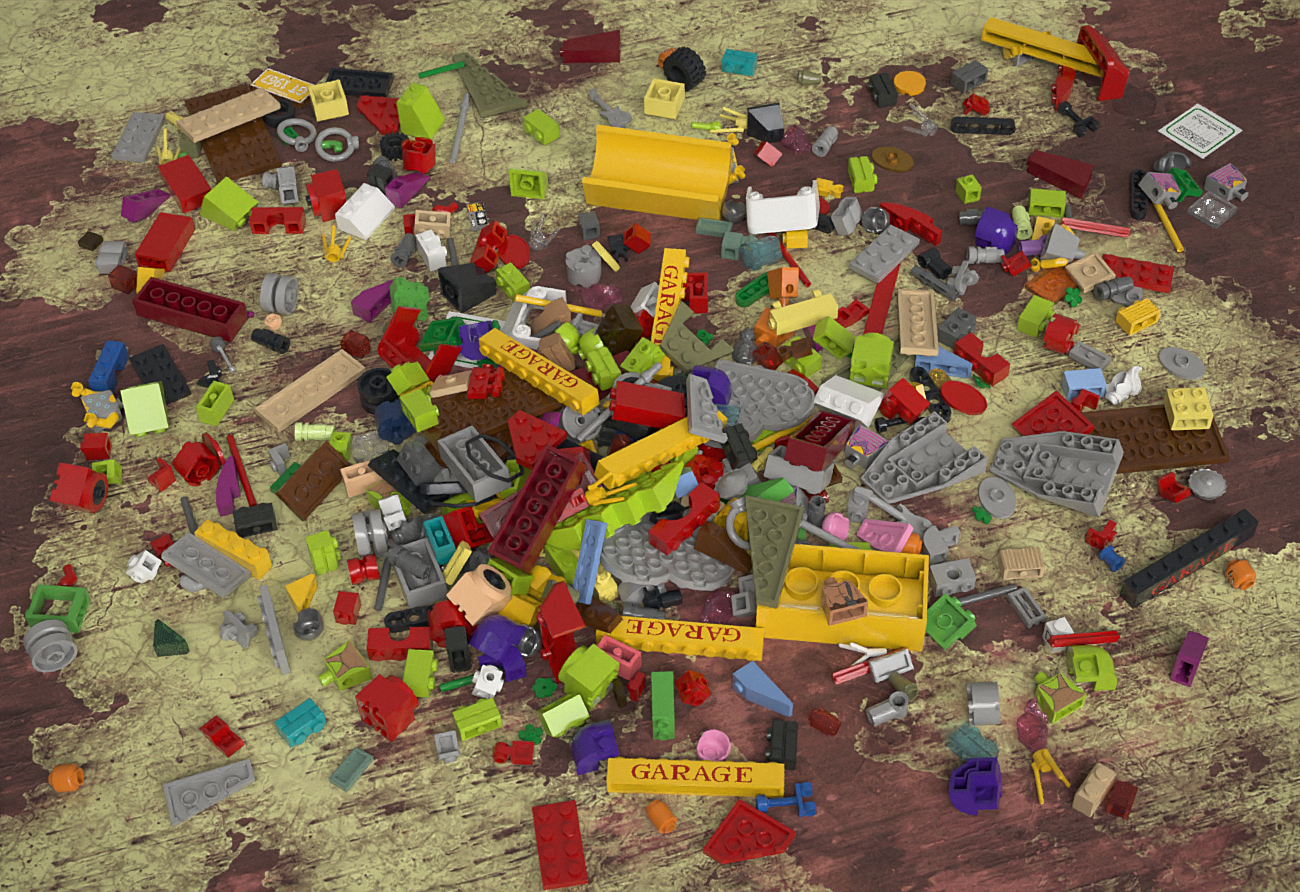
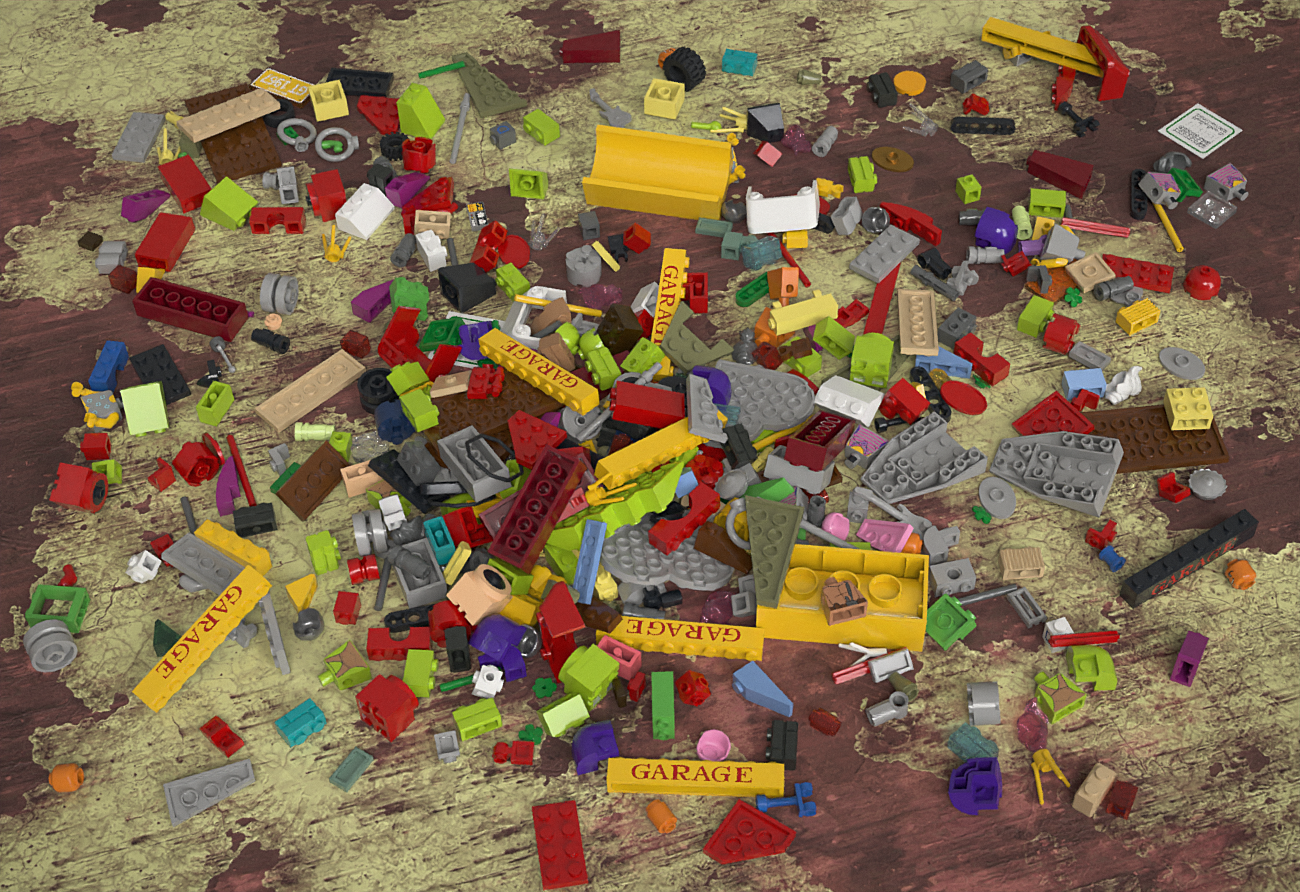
green plate [695,329,713,346] -> none
none -> yellow brick [132,565,272,713]
none -> red plate [401,176,454,218]
none -> dark grey brick [489,121,516,150]
none -> dark grey bracket [1026,265,1052,294]
none -> red cylinder [1183,265,1221,300]

